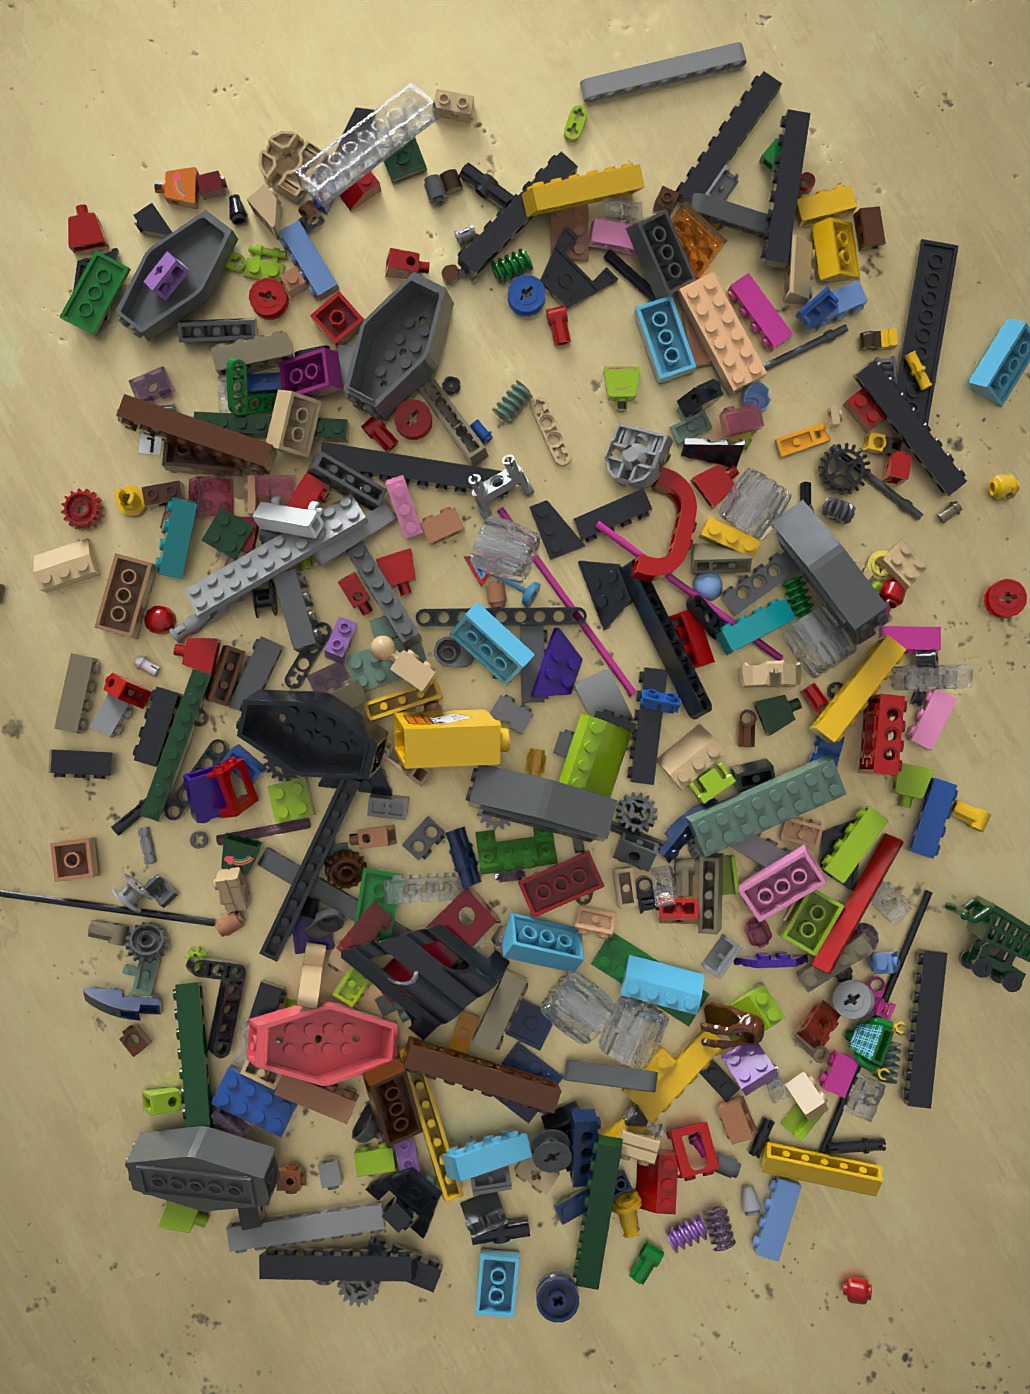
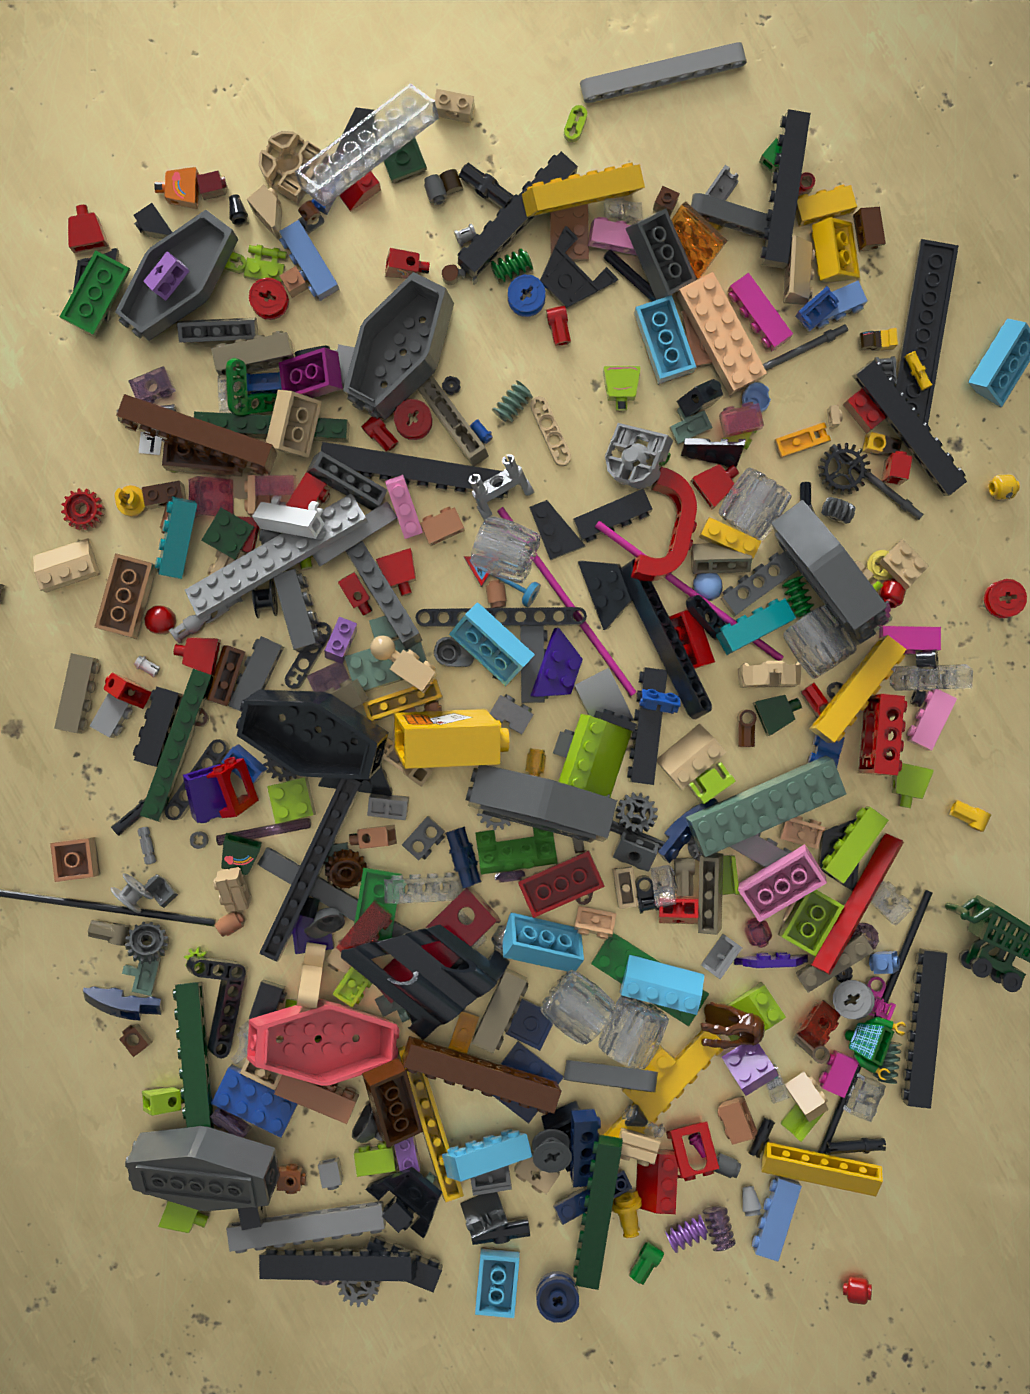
black wedge [48,750,112,779] -> none
red brick [310,291,364,349] -> none
black brick [676,71,782,209] -> none
black plate [699,1059,740,1102] -> none
black brick [730,758,775,792] -> none
blue brick [907,778,958,859] -> none
dark tan pin [937,501,963,524] -> none

